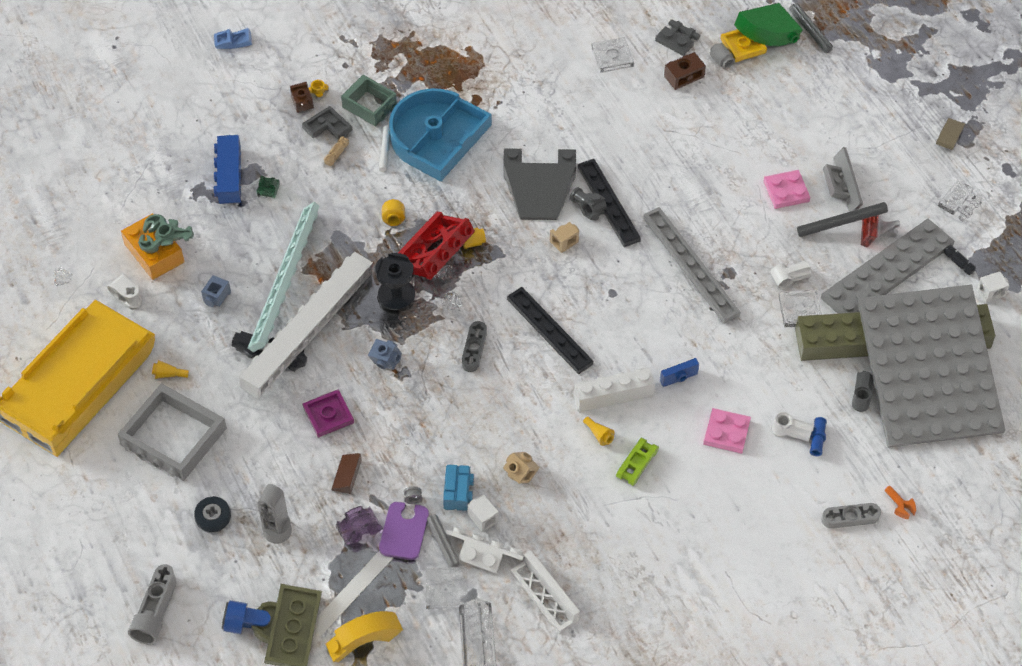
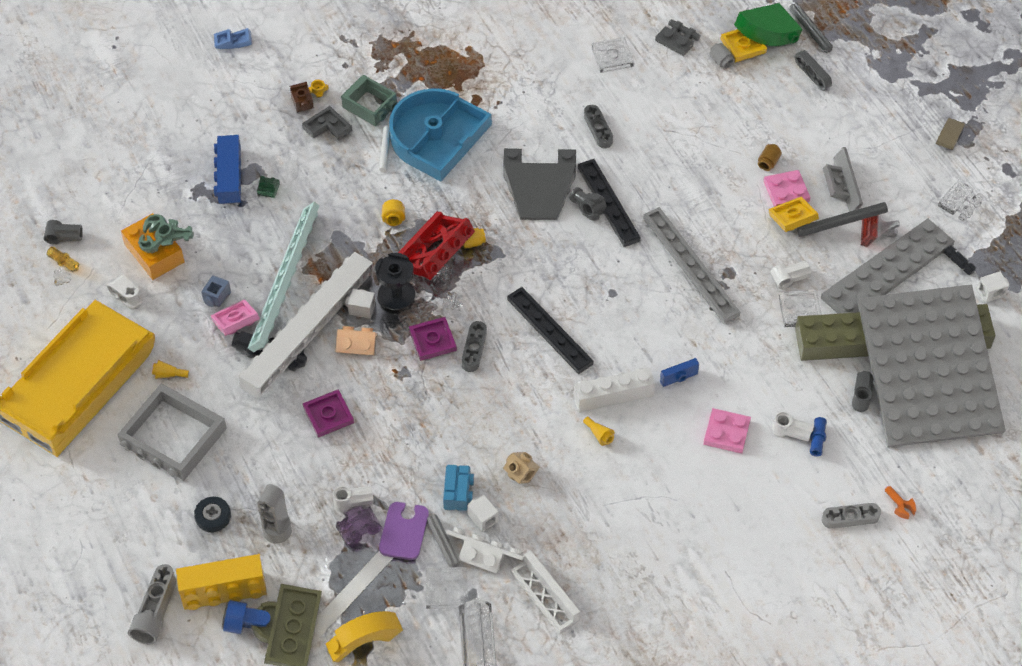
tan axle [324,136,349,166] -> none
reddish brown slope [332,453,362,494] -> none
sand blue brick [368,339,402,370] -> none
light grey bush [404,486,422,504] -> none
tan brick [550,222,579,253] -> none
lime plate [616,437,659,486] -> none
reddish brown brick [664,52,706,90] -> none
none -> dark grey piece [44,220,83,244]
none -> clear yellow axle [47,246,80,272]
none -> yellow brick [176,554,267,610]
none -> bright pink plate [211,299,260,336]
none -> white piece [333,486,374,512]
none -> light nougat bracket [335,326,377,355]
none -> white brick [345,289,376,319]
none -> magenta plate [409,317,457,361]
none -> dark grey beam [584,105,613,148]
none -> pearl gold brick [758,144,782,171]
none -> yellow plate [768,197,819,232]
none -> dark grey beam [795,50,832,90]

